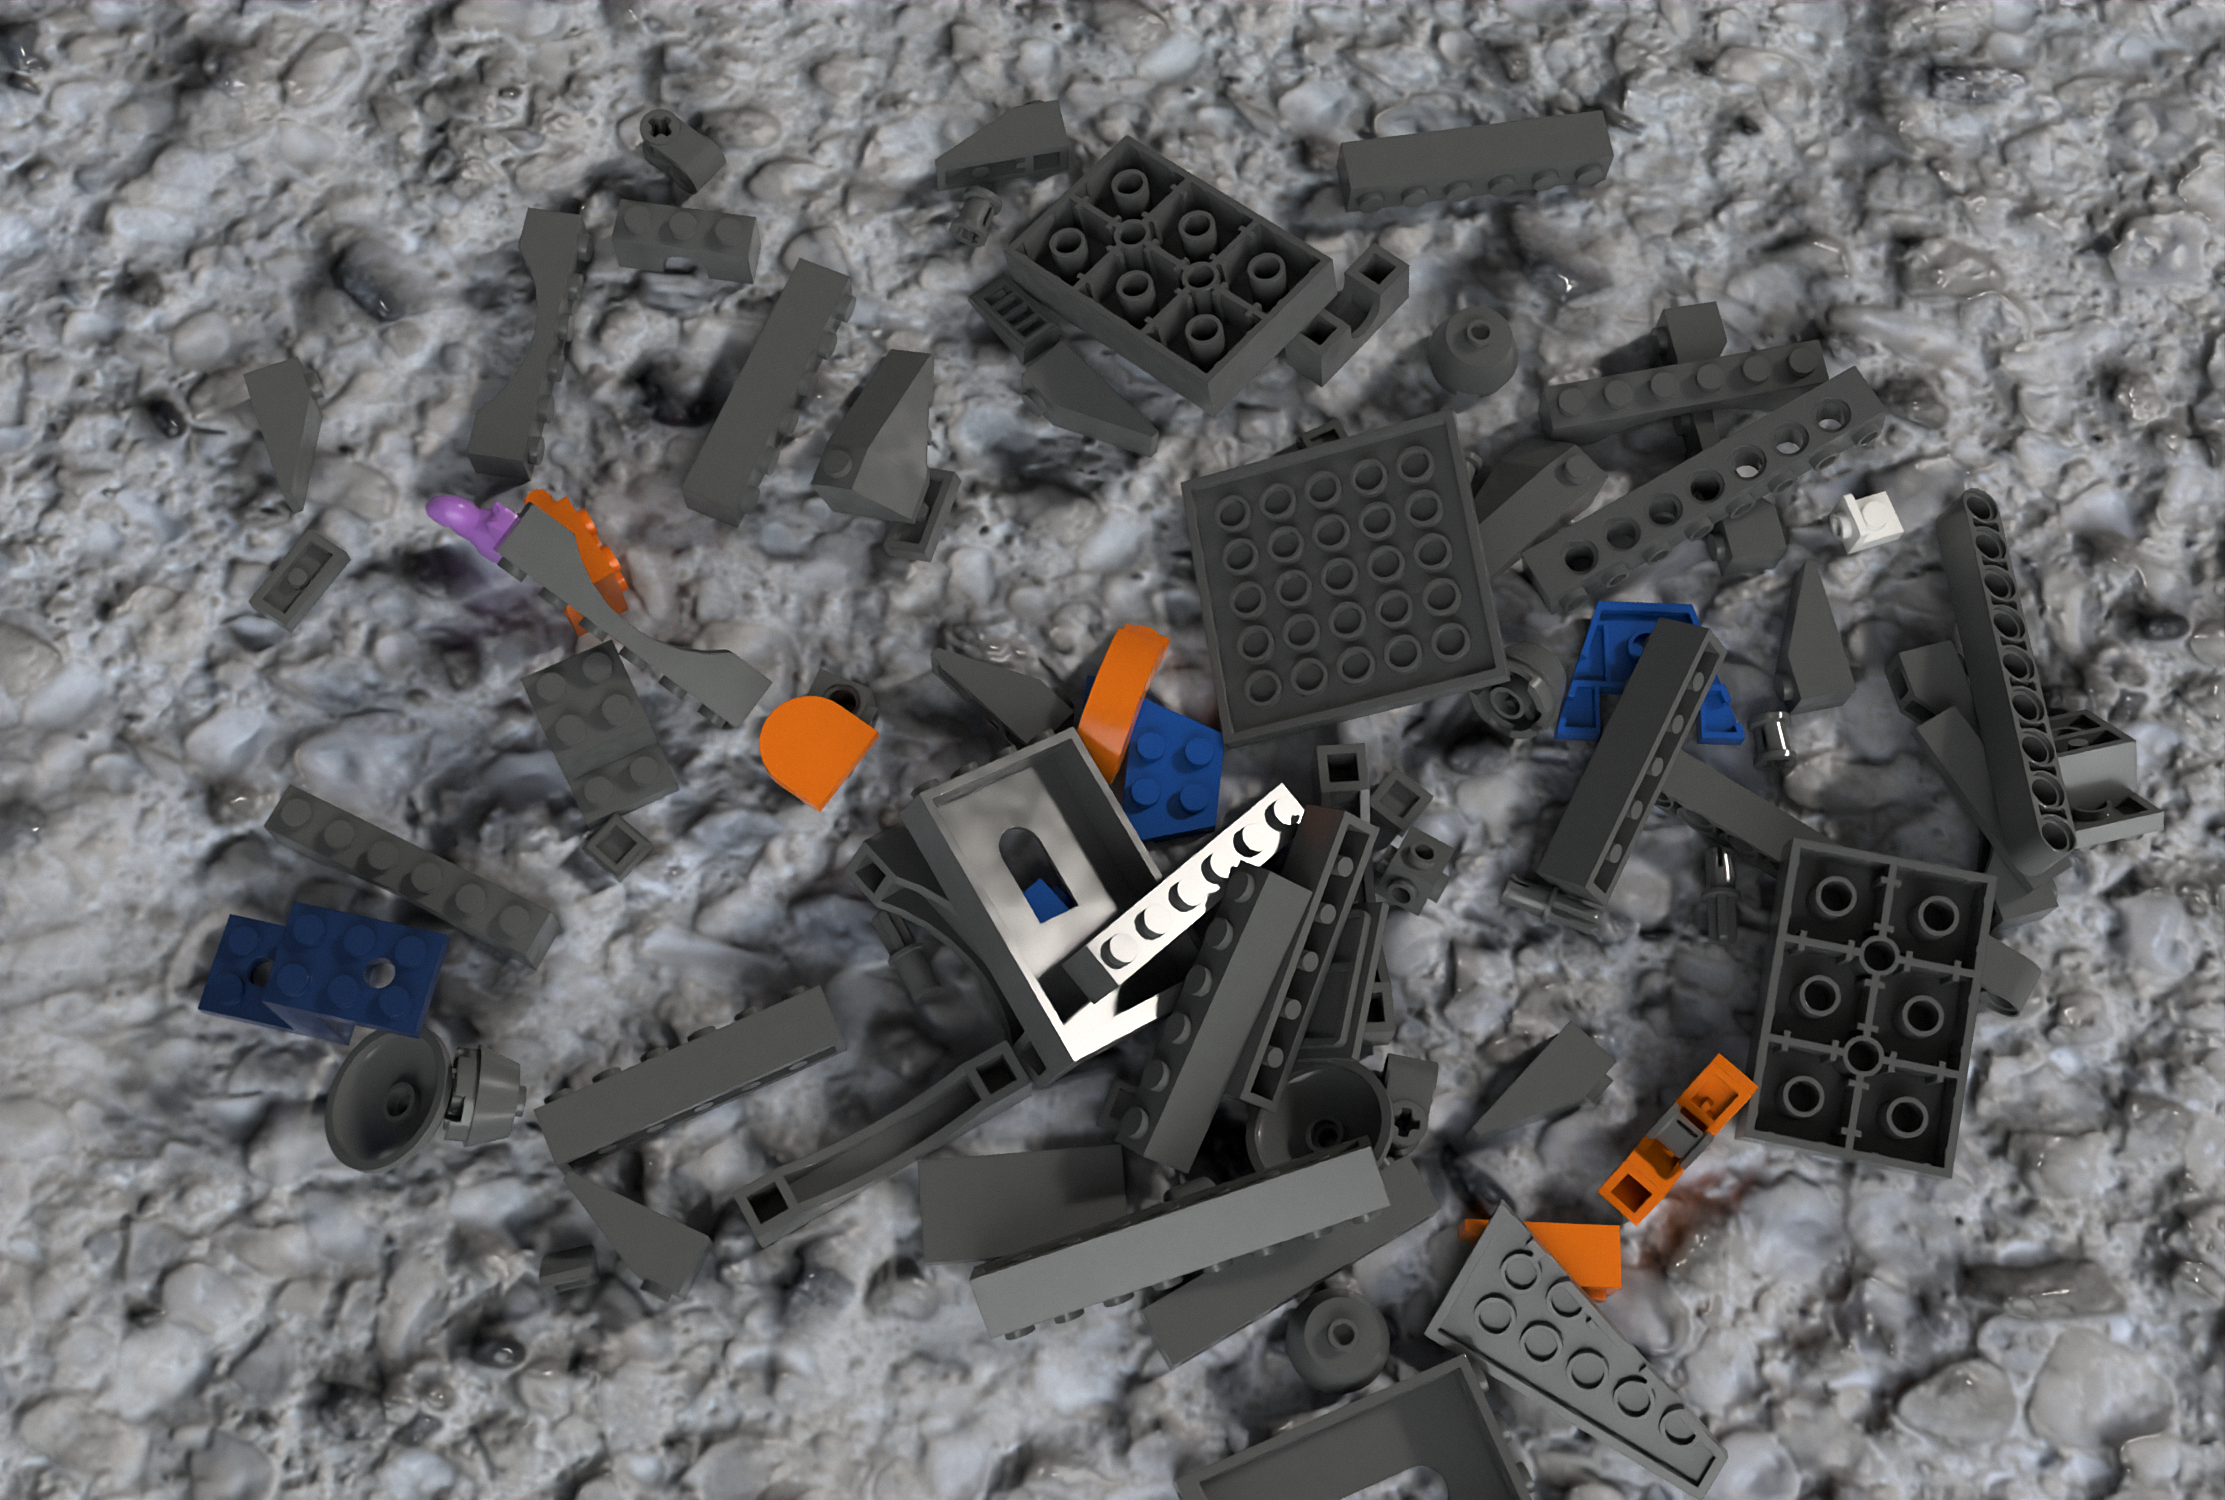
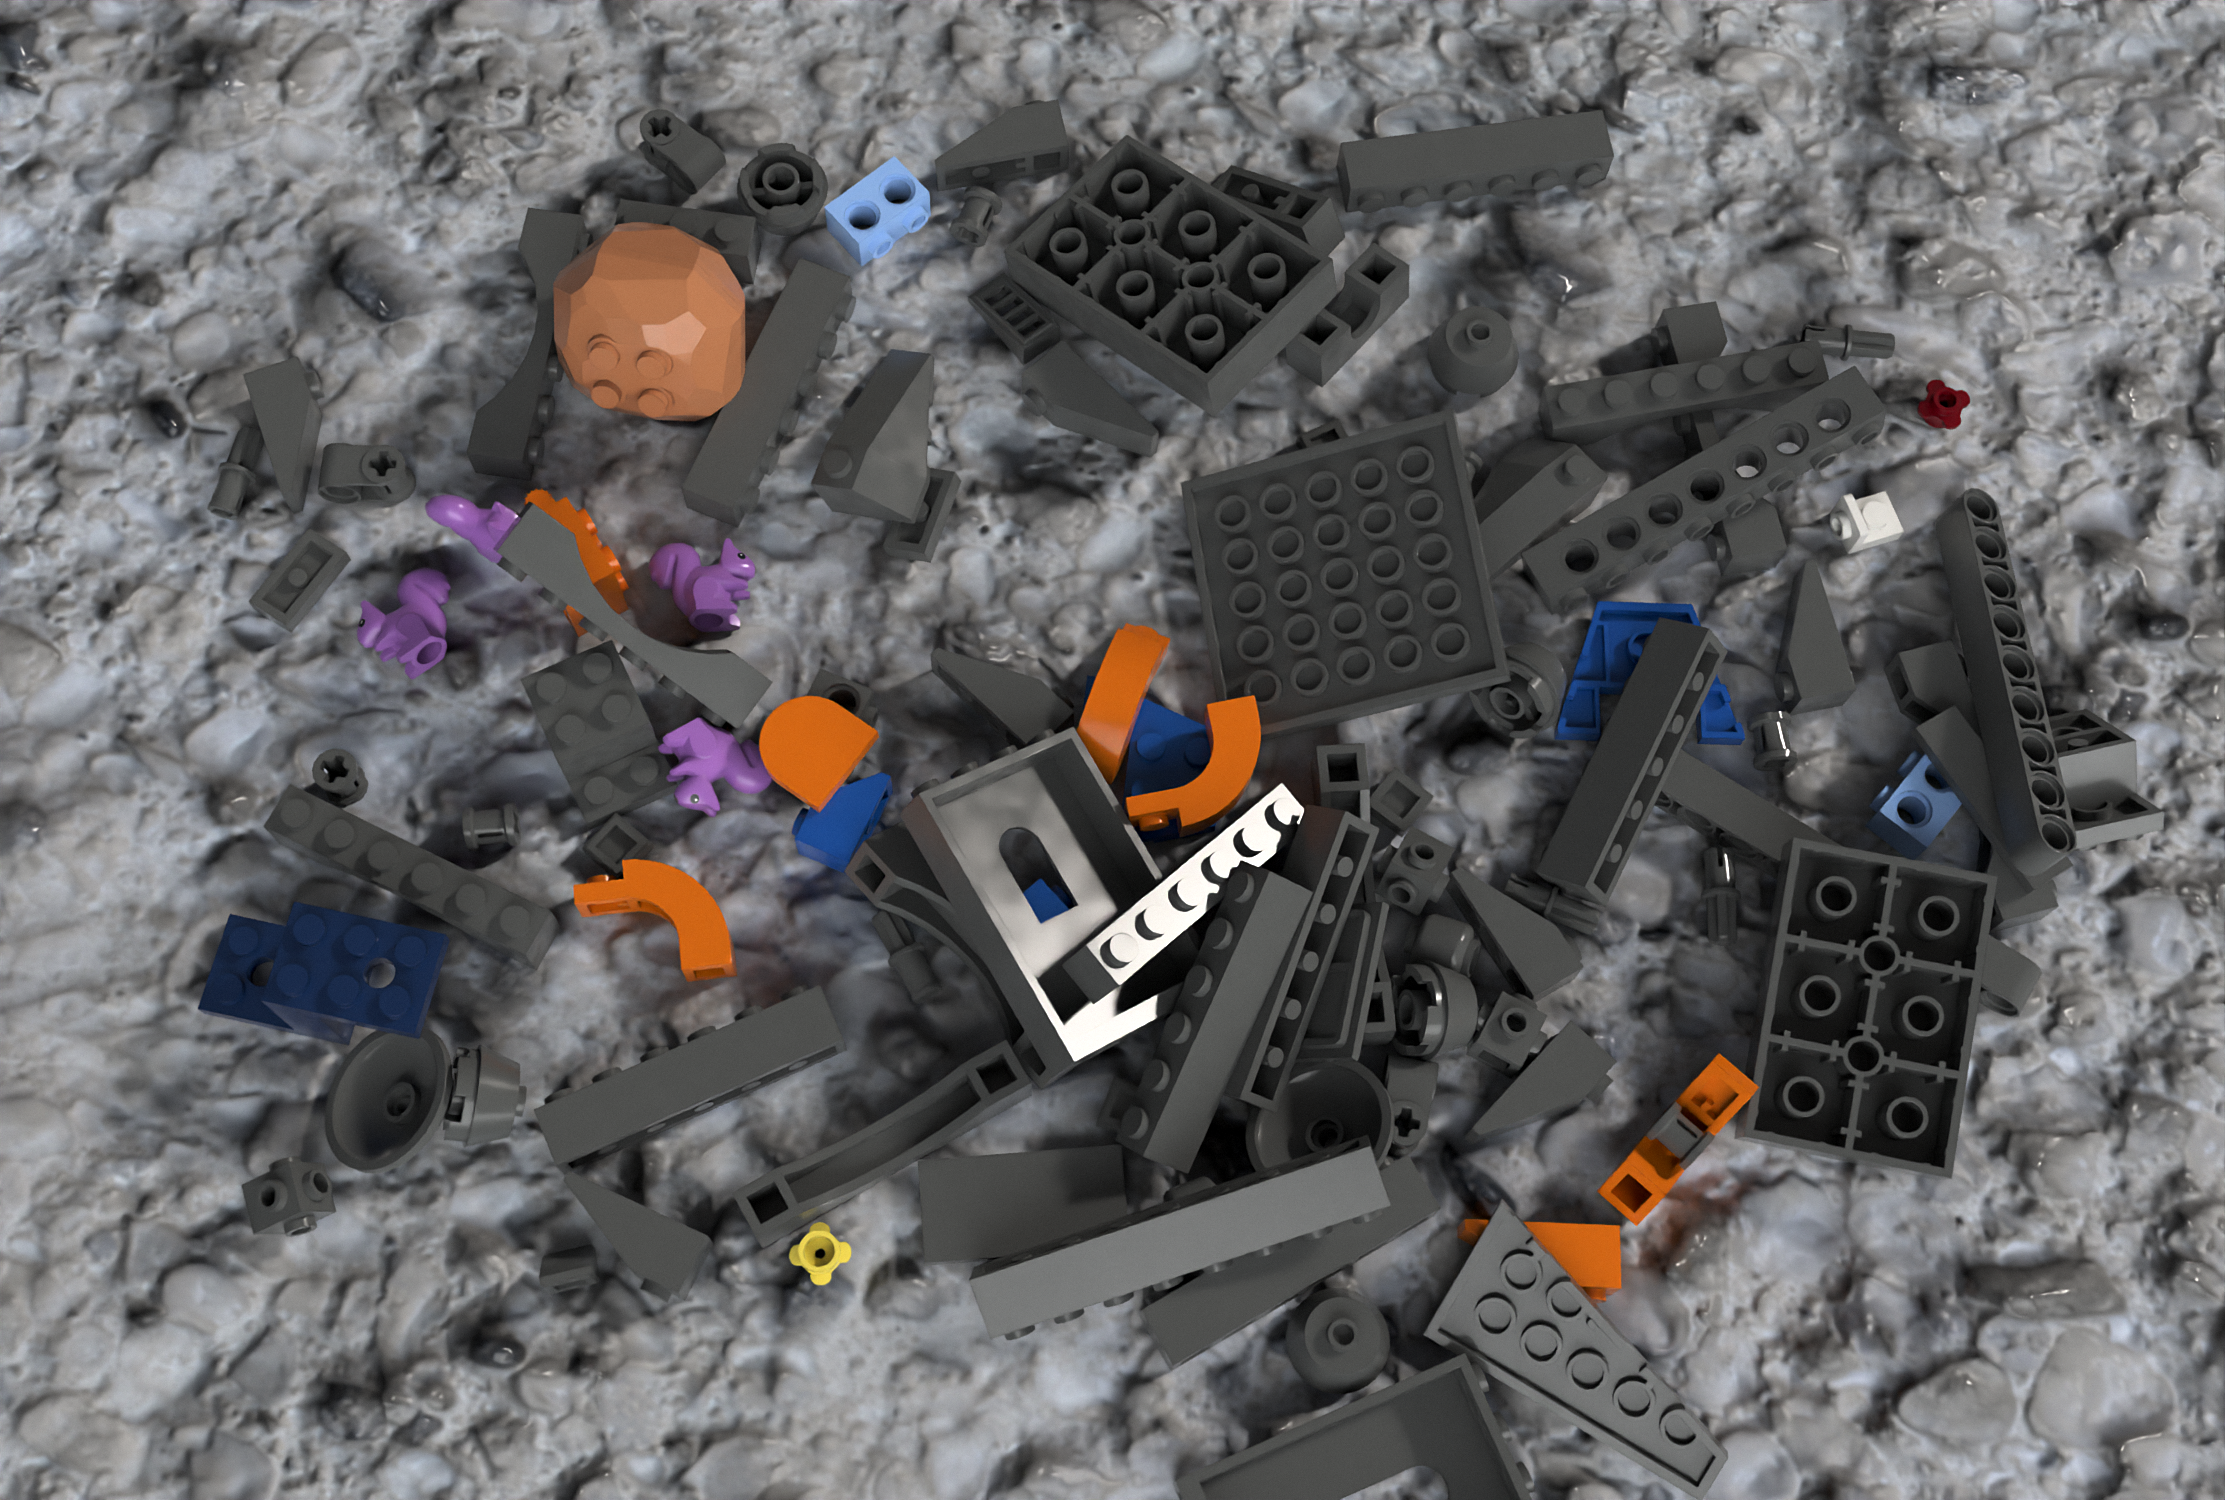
none -> dark grey axle [207,426,264,520]
none -> dark grey brick [241,1156,336,1237]
none -> dark grey bush [312,748,369,806]
none -> dark grey piece [318,443,416,504]
none -> medium lavender animal [357,567,451,679]
none -> dark grey bush [462,802,521,852]
none -> nougat rock [553,222,745,421]
none -> orange arch [573,859,737,982]
none -> medium lavender animal [648,538,756,632]
none -> medium lavender animal [657,717,773,817]
none -> dark grey cone [737,143,828,236]
none -> light yellow plate [789,1222,852,1285]
none -> blue slope [792,772,893,874]
none -> light blue brick [824,156,931,266]
none -> orange arch [1124,695,1261,837]
none -> dark grey slope [1212,165,1345,256]
none -> dark grey cone [1391,959,1478,1061]
none -> dark grey head [1404,913,1481,978]
none -> dark grey slope [1445,867,1584,1003]
none -> dark grey brick [1466,991,1548,1079]
none -> dark grey axle [1800,324,1895,361]
none -> light blue brick [1865,750,1962,860]
none -> dark red plate [1917,380,1970,430]

